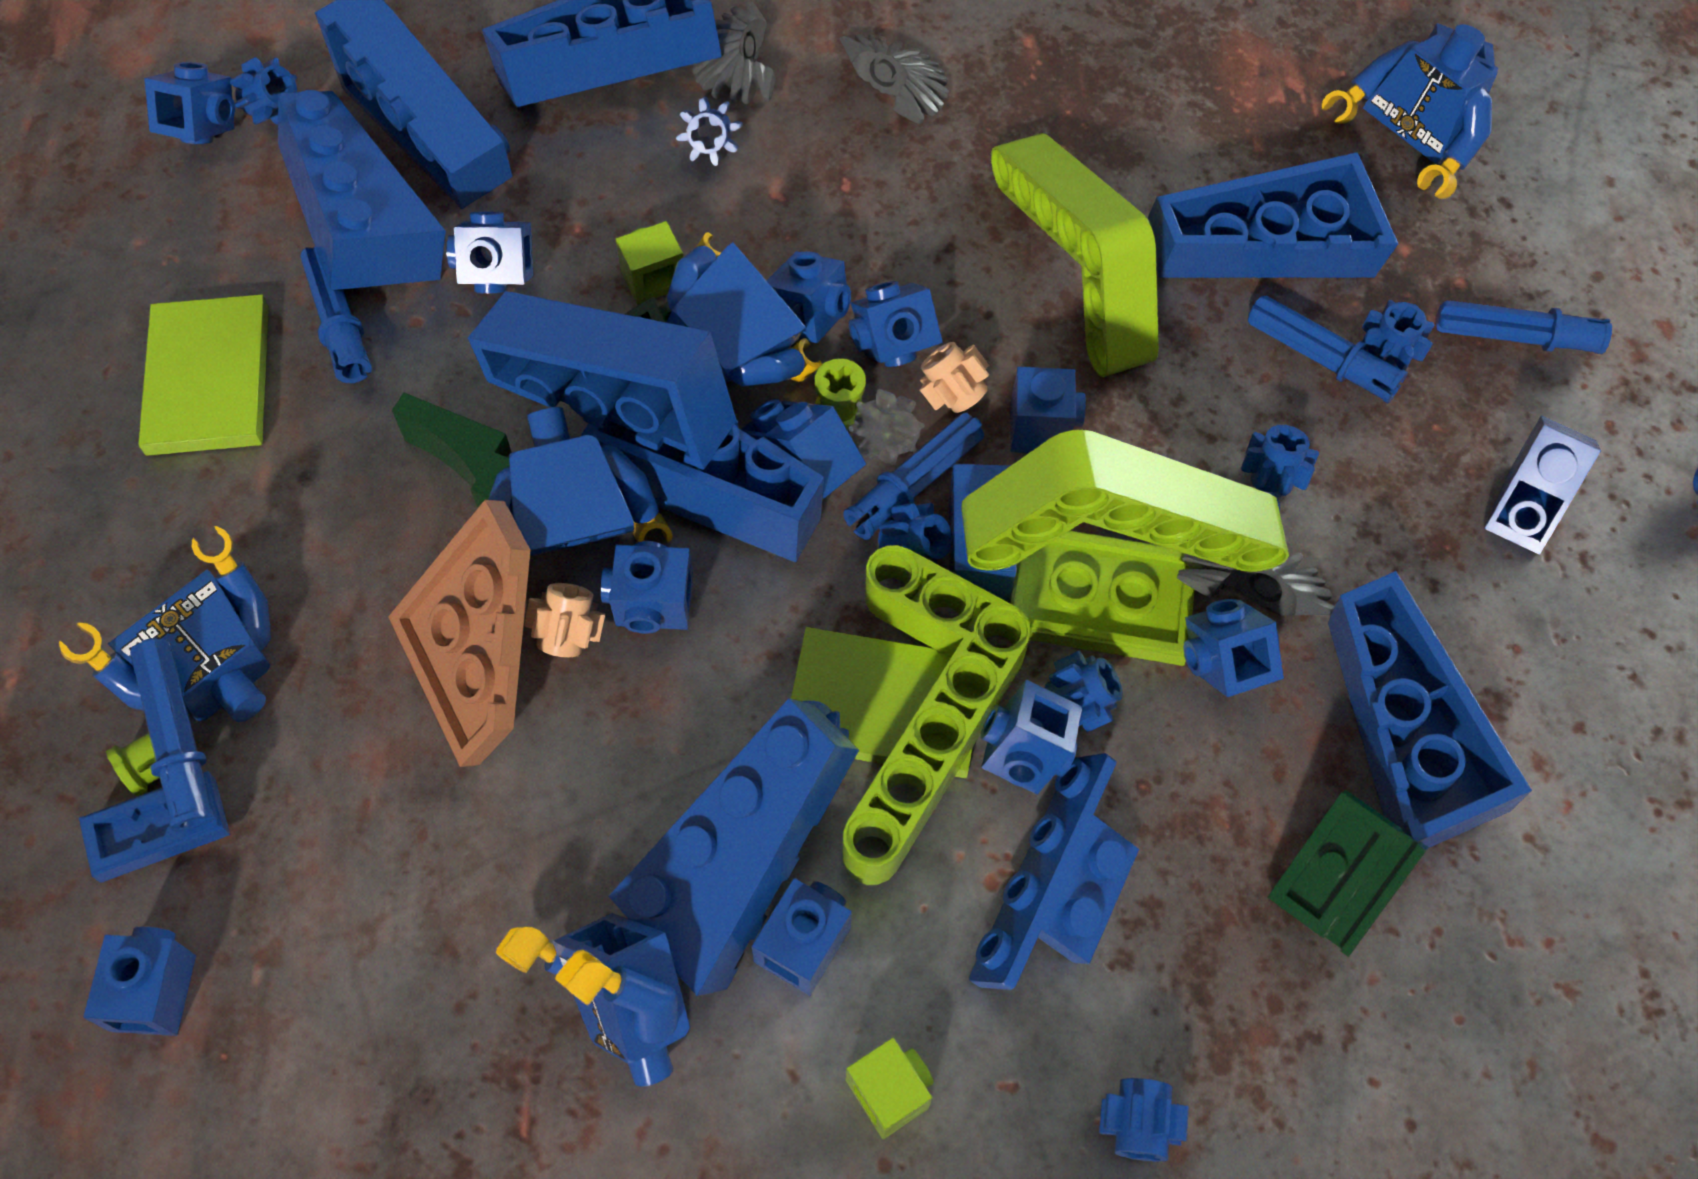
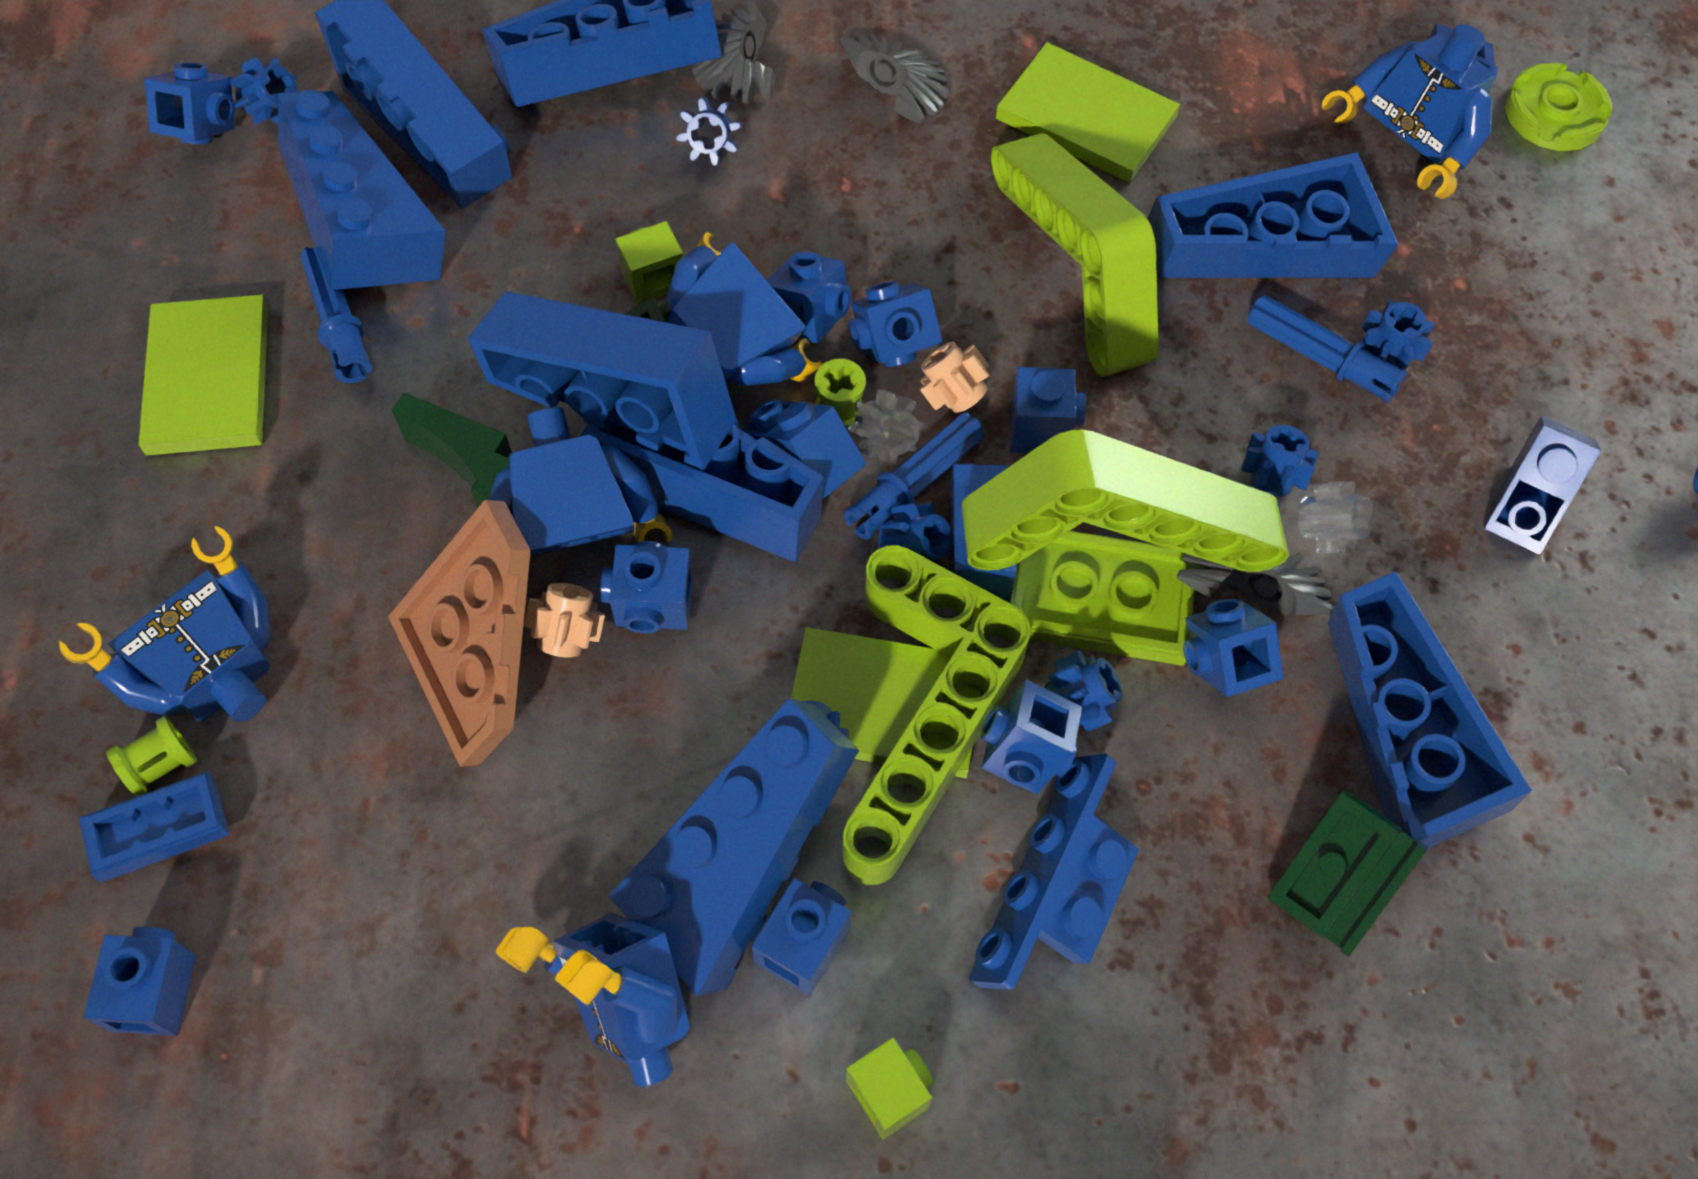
blue axle [130,638,215,831] -> none
brick [447,211,533,293] -> none
blue gear [1099,1078,1189,1162] -> none
blue axle [1436,300,1612,354] -> none
none -> lime tile [996,42,1180,183]
none -> clear gear [1298,481,1374,553]
none -> lime tile [1504,63,1613,152]

